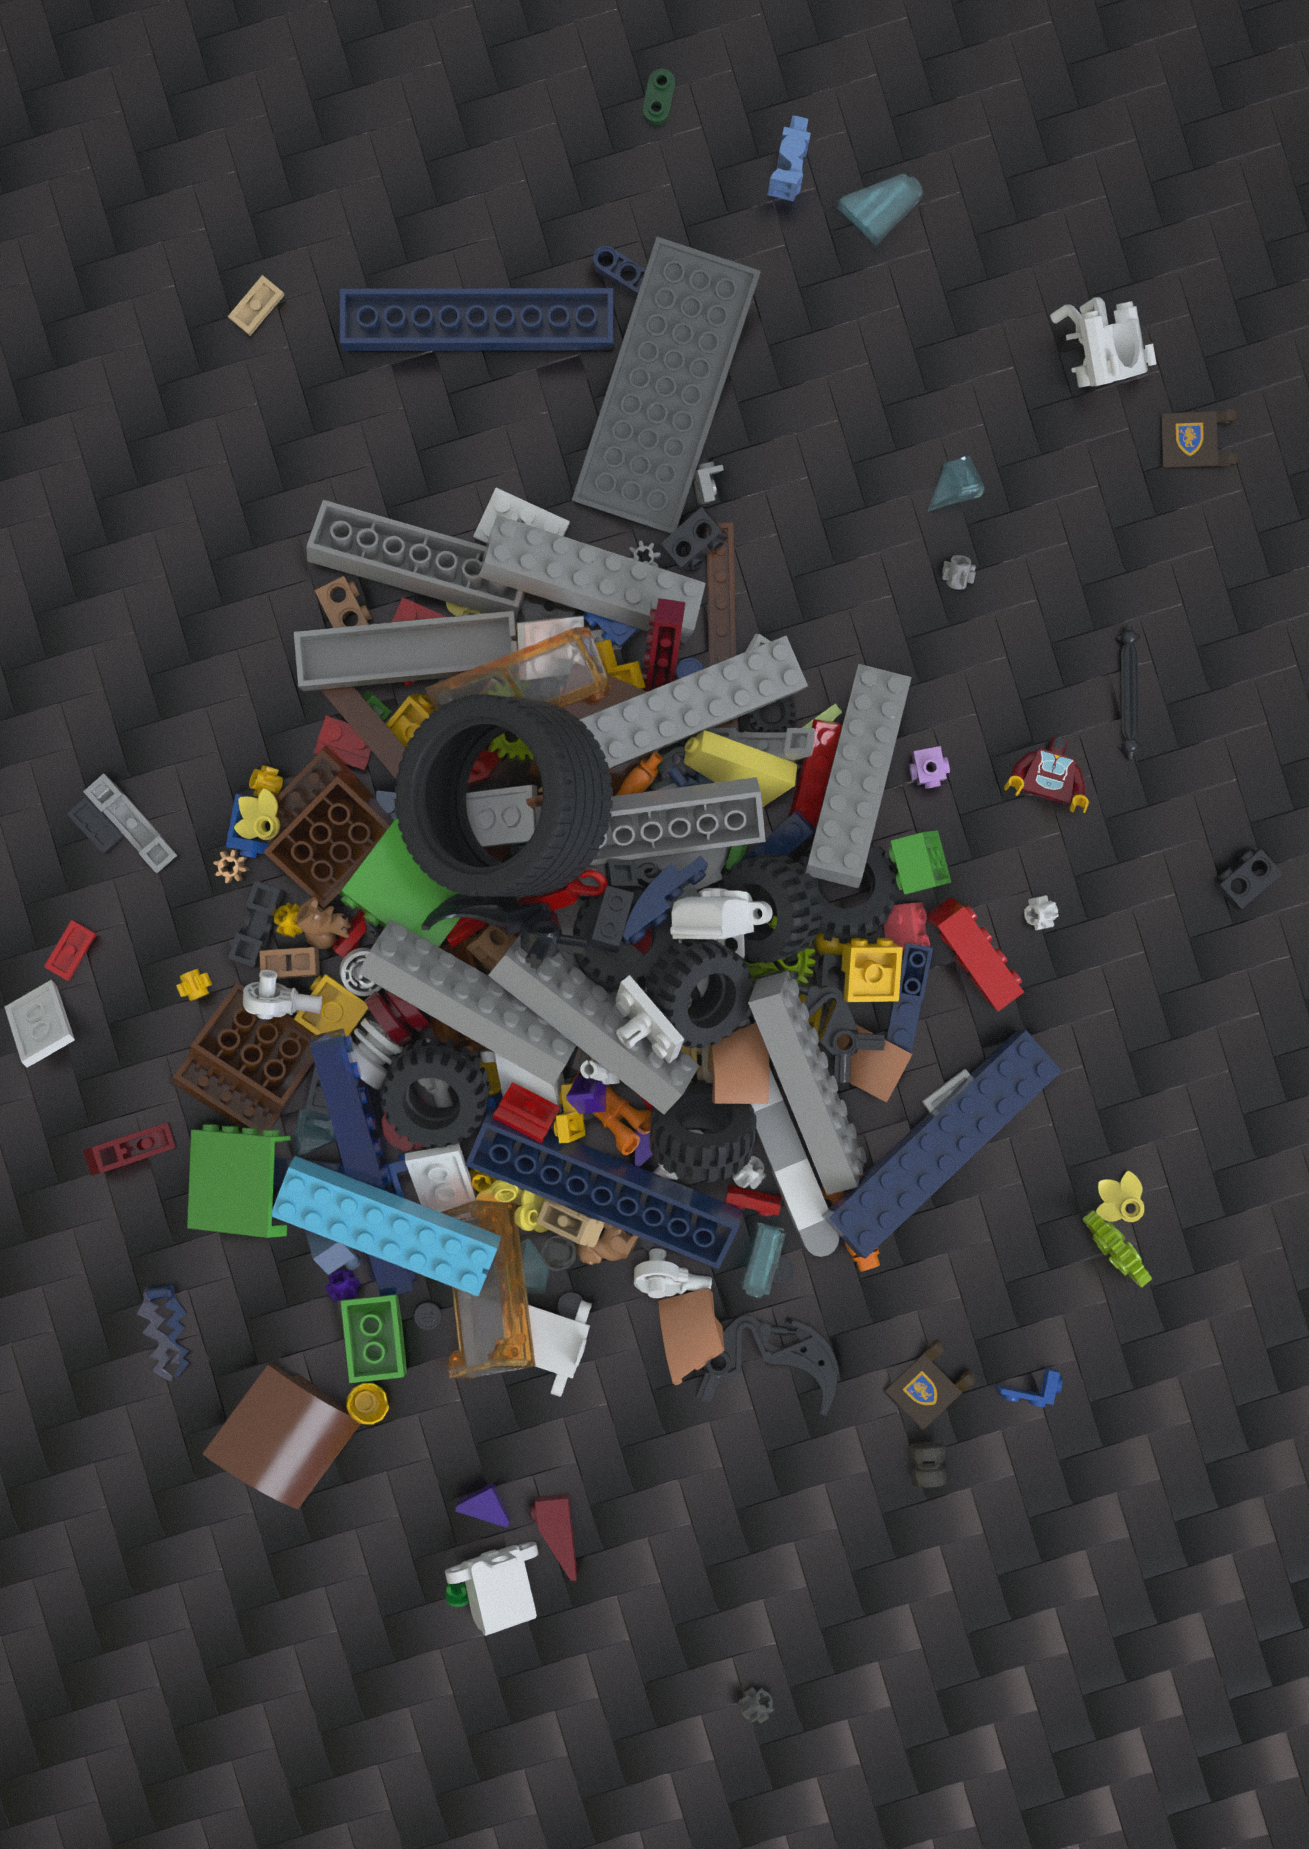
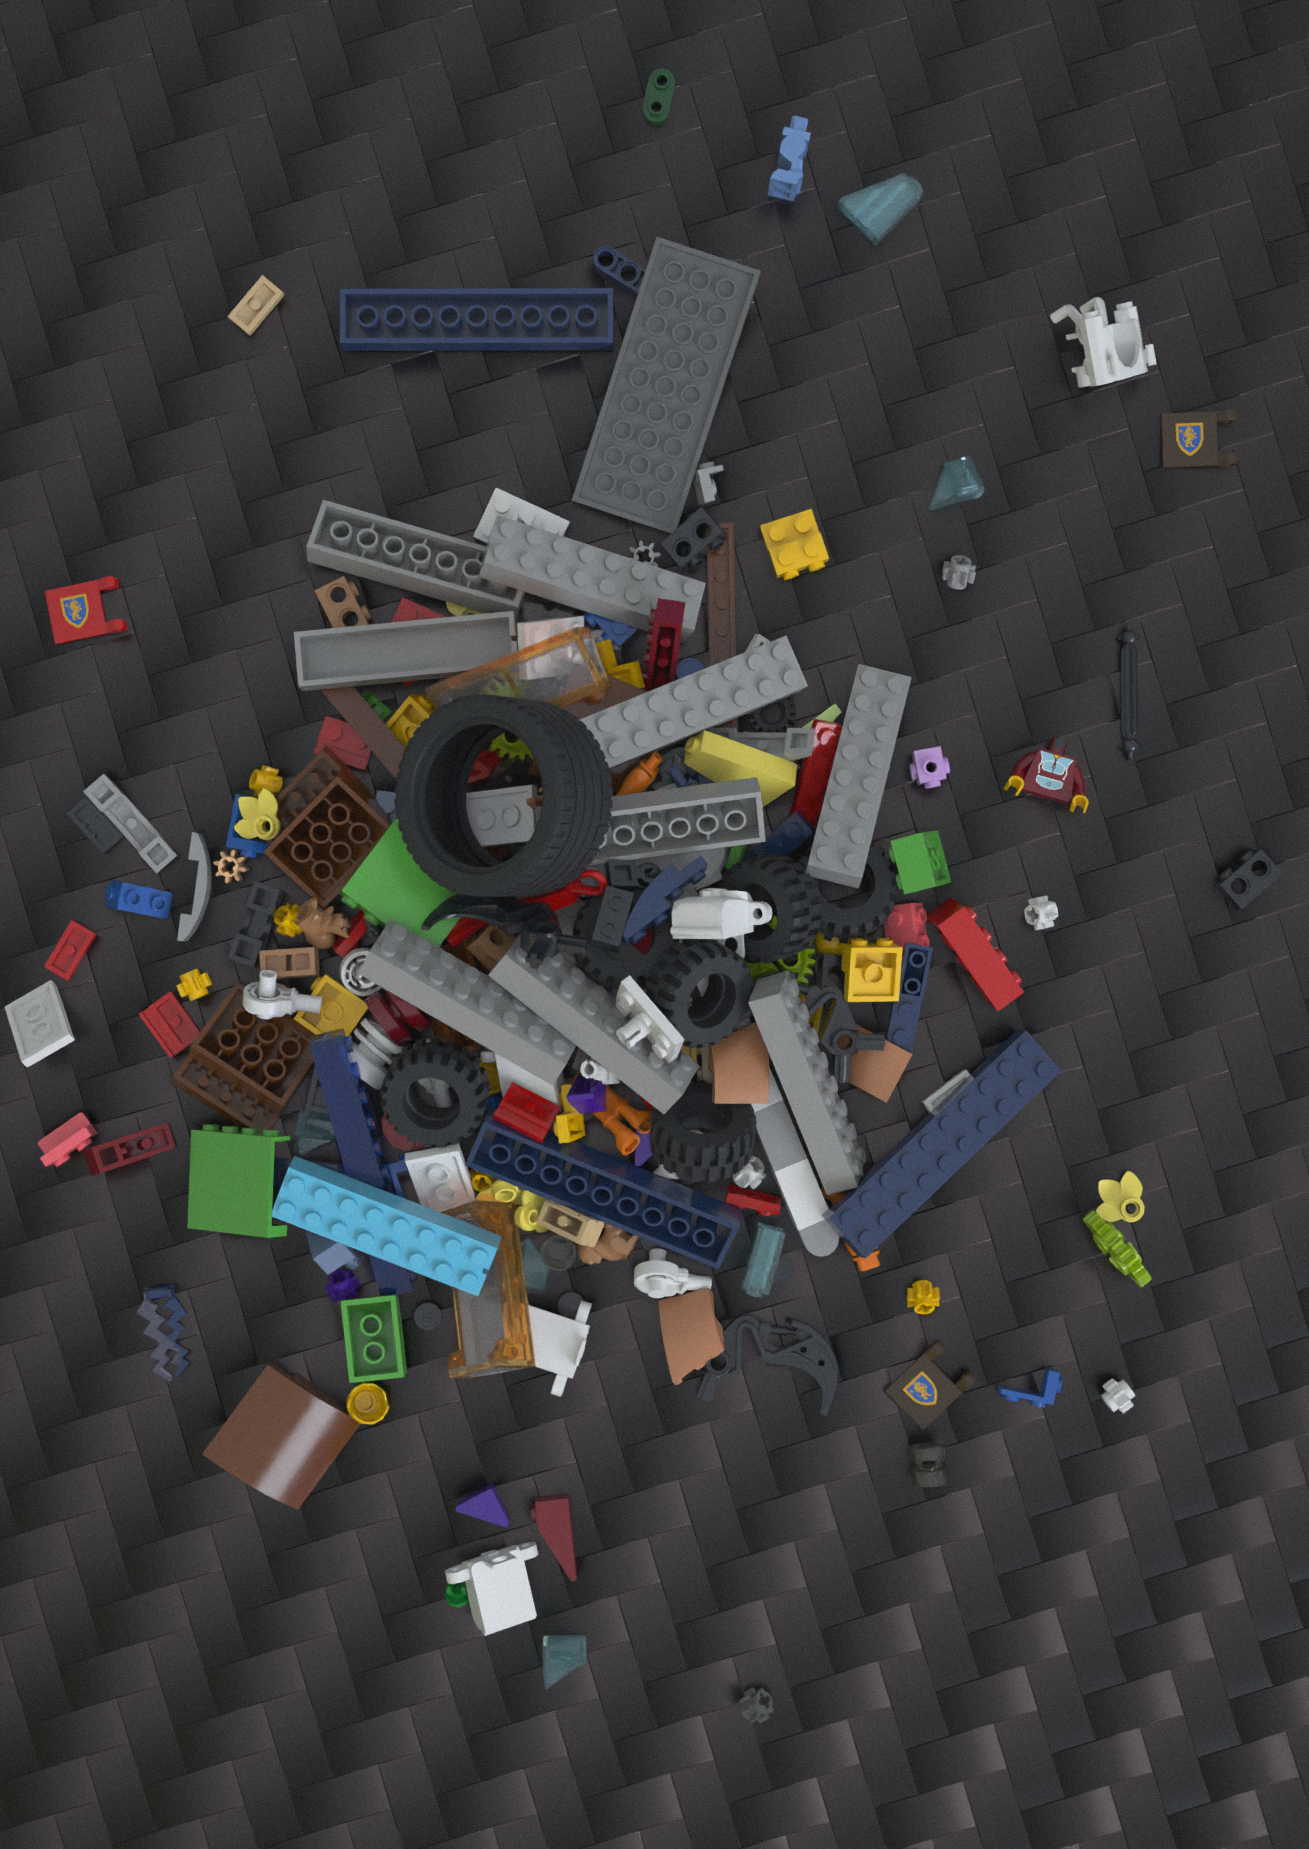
none -> coral bracket [38,1112,98,1167]
none -> red flag [45,576,127,644]
none -> blue bracket [105,880,173,919]
none -> red plate [139,991,201,1058]
none -> light grey slope [177,832,212,941]
none -> clear light blue slope [543,1635,587,1690]
none -> yellow plate [760,509,829,580]
none -> yellow gear [906,1280,940,1314]
none -> white gear [1101,1378,1135,1414]

